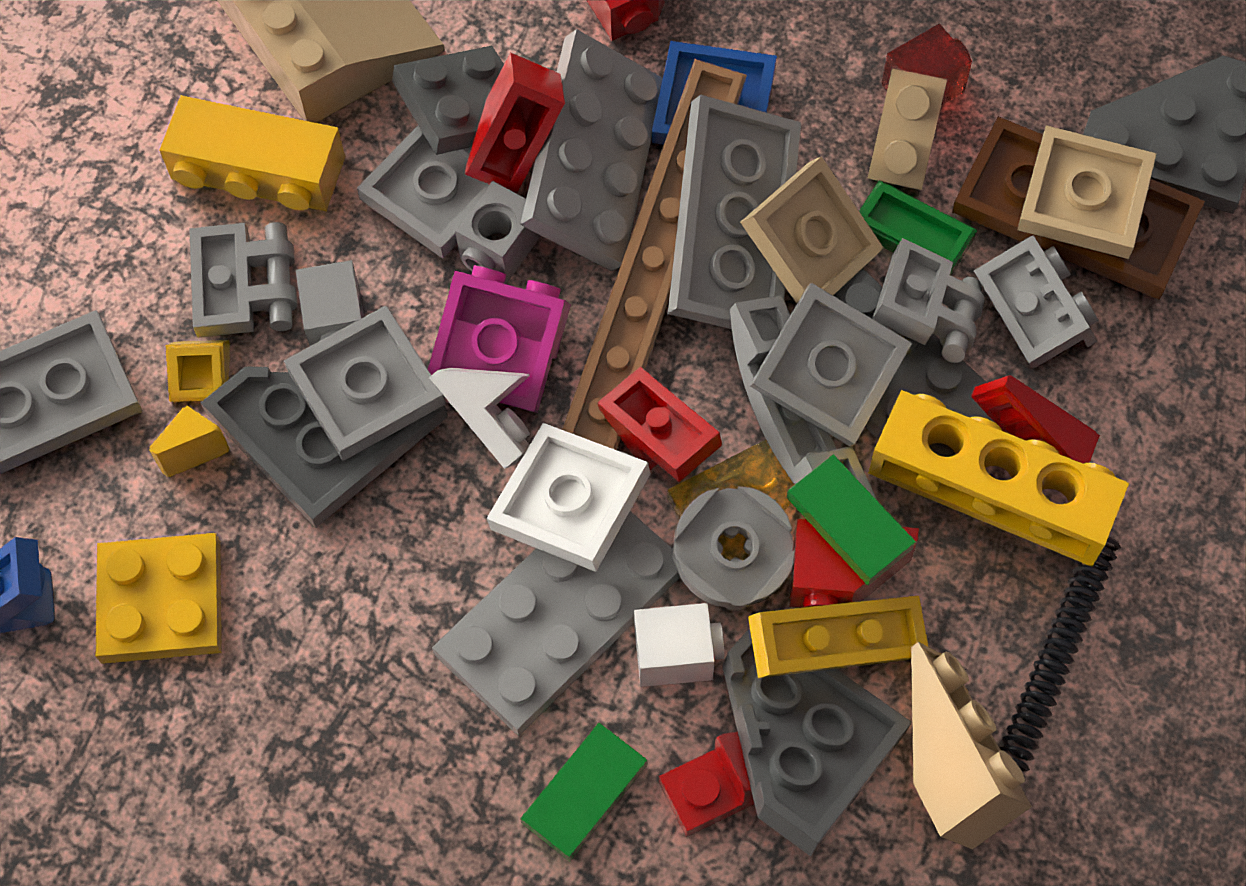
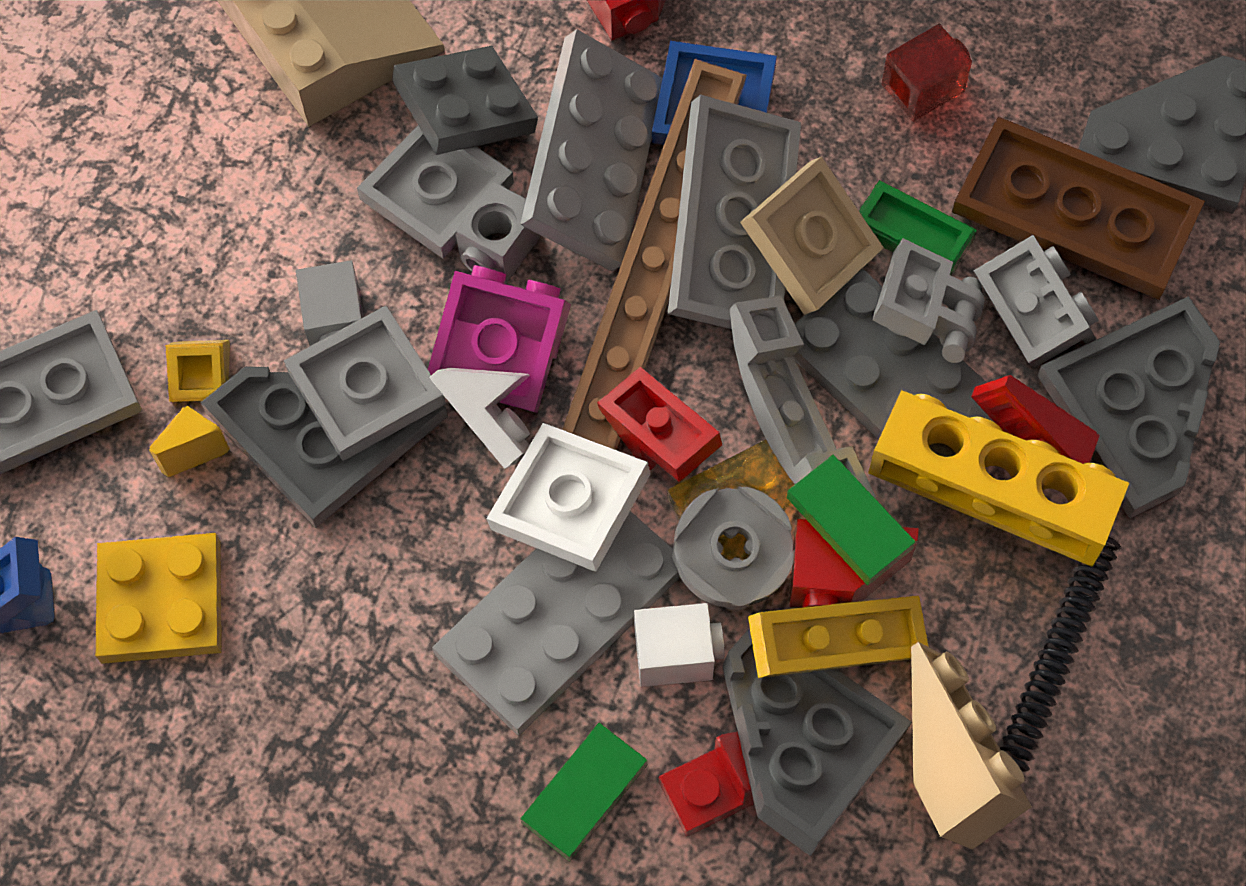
yellow brick [159,95,346,212] -> none
light grey plate [189,222,297,338] -> none
red slope [465,52,565,194] -> none
light grey plate [750,283,912,446] -> none
tan plate [868,68,947,190] -> none
tan plate [1017,125,1157,259] -> none
none -> dark grey plate [1037,296,1220,518]

